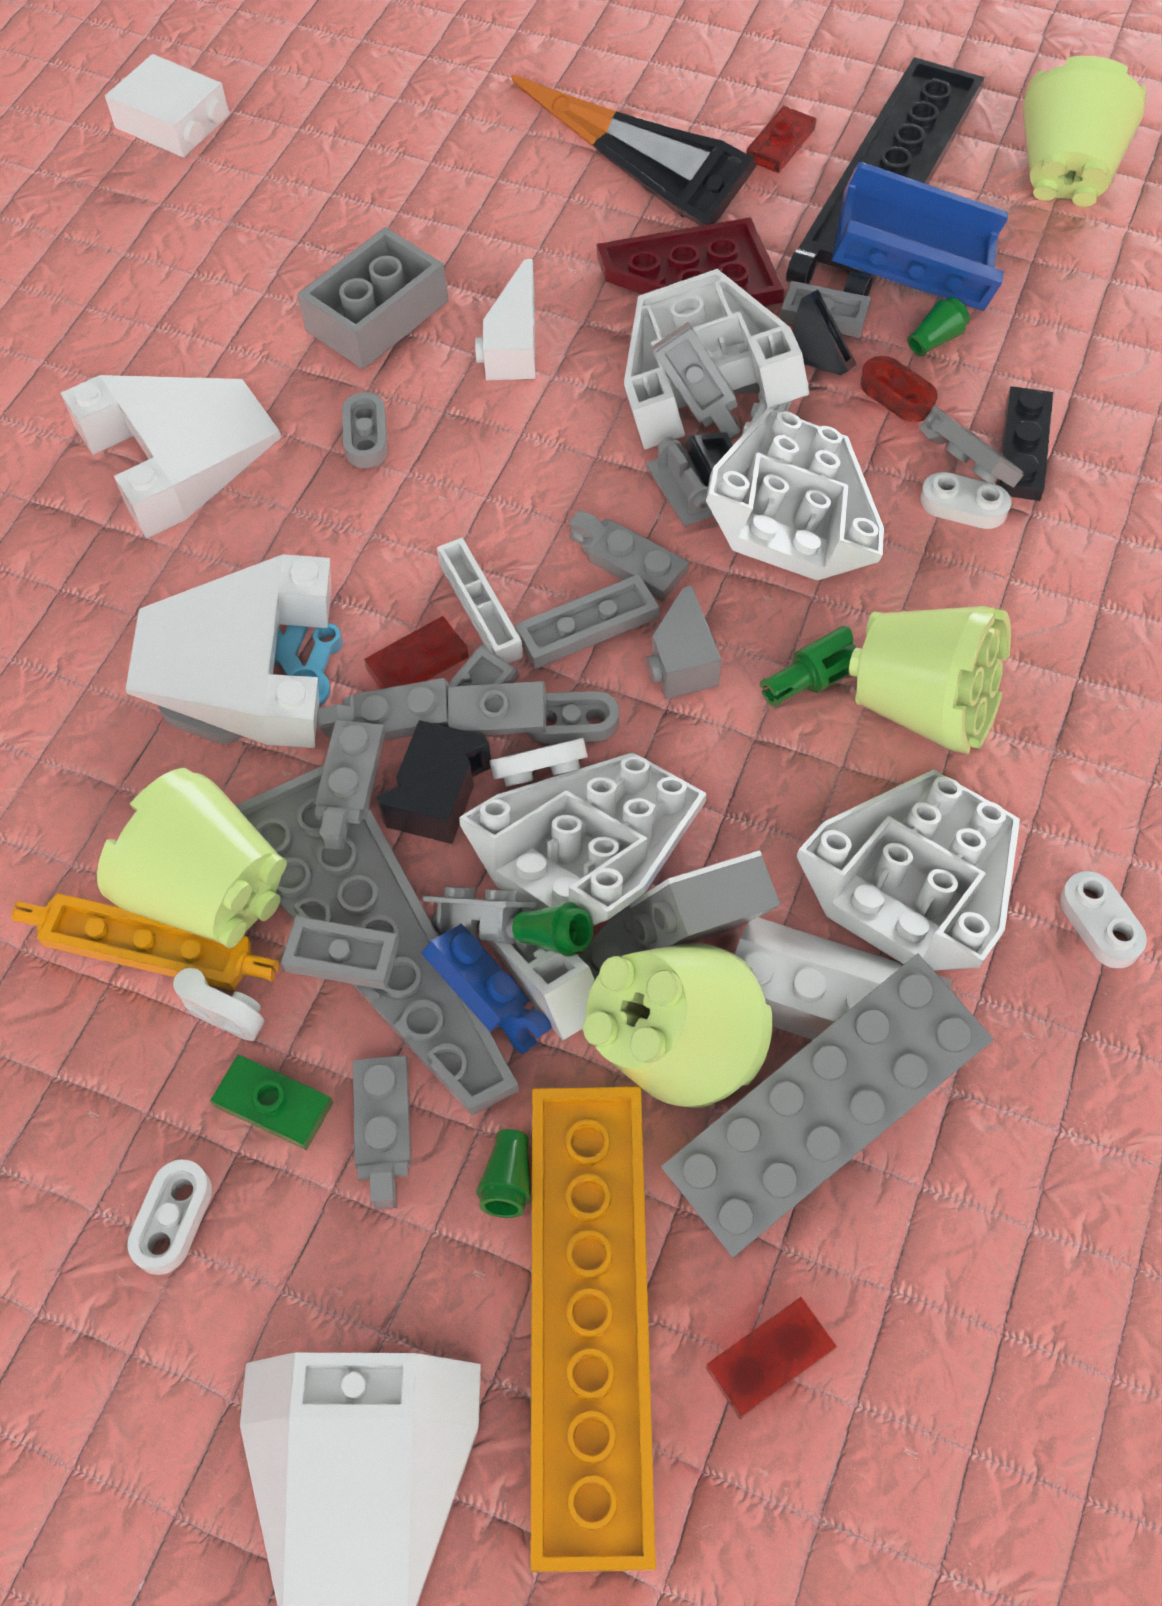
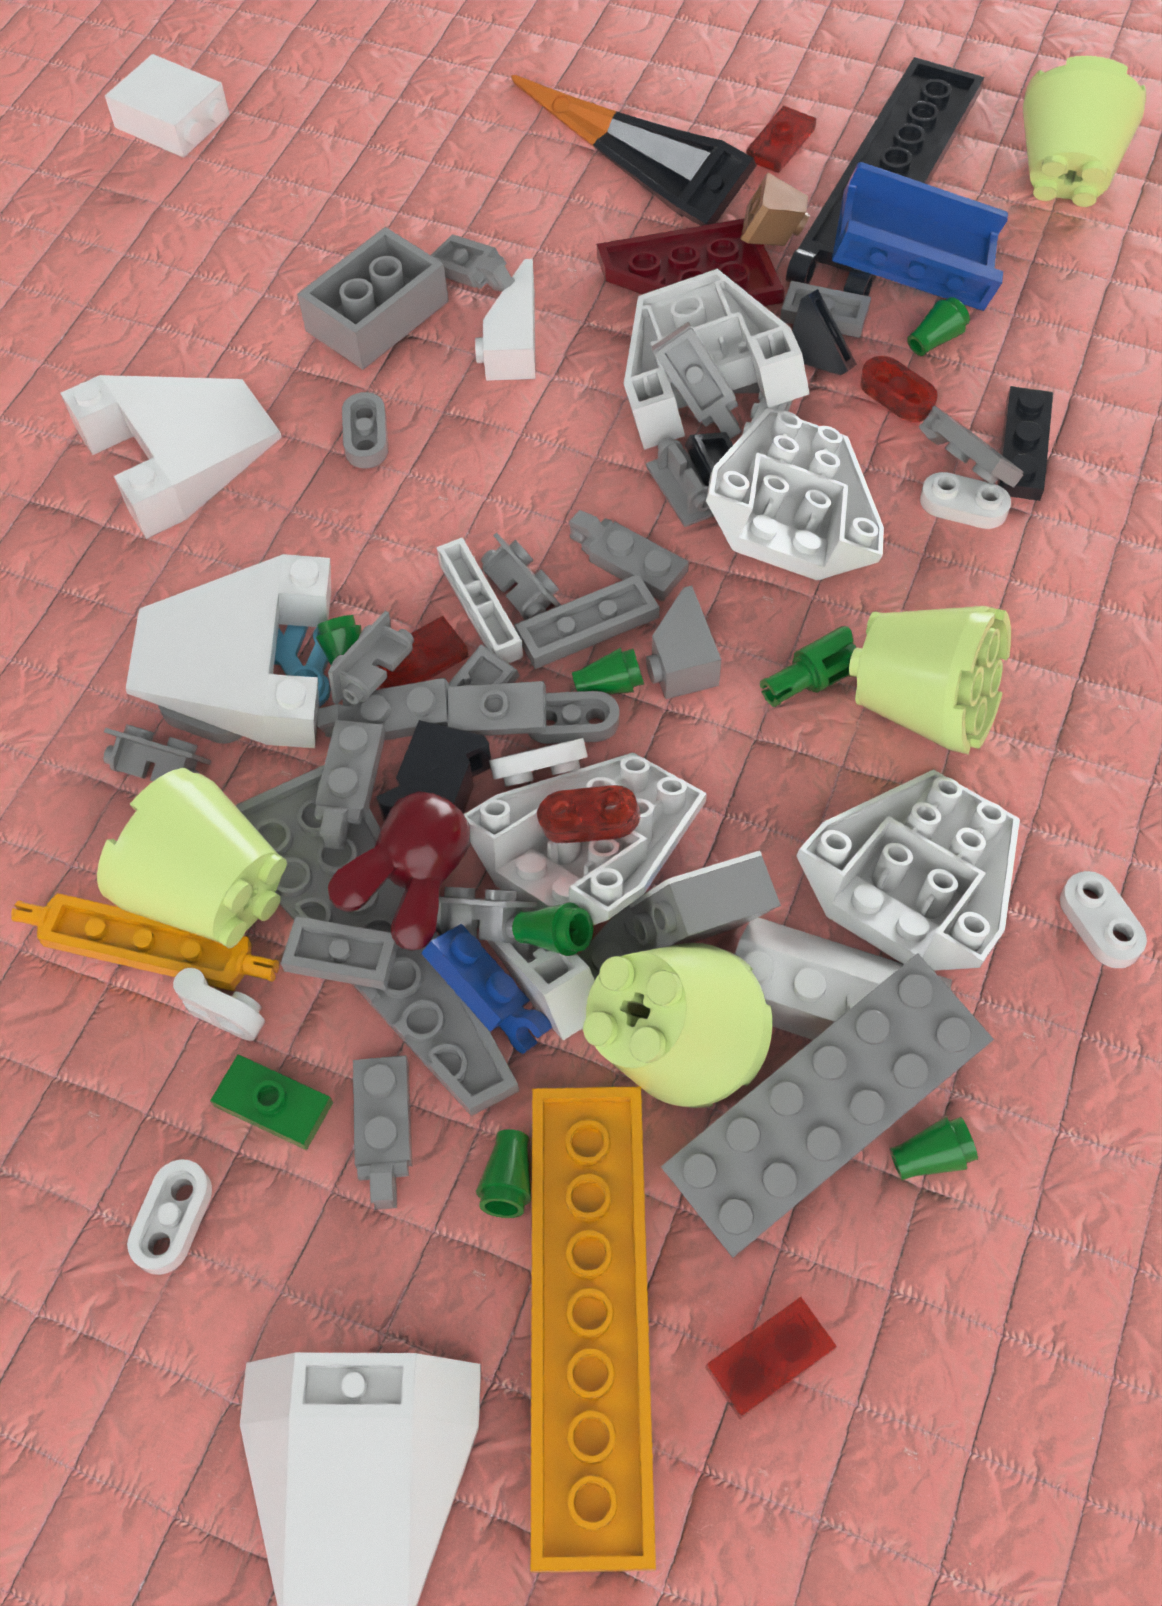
none -> light grey hinge [103,724,211,781]
none -> green cone [316,615,362,665]
none -> light grey hinge [328,611,414,704]
none -> dark red piece [328,791,470,951]
none -> light grey hinge [431,234,515,291]
none -> light grey hinge [481,533,561,620]
none -> clear red plate [537,785,641,843]
none -> green cone [572,647,644,695]
none -> medium nougat slope [741,172,810,246]
none -> green cone [890,1116,978,1180]

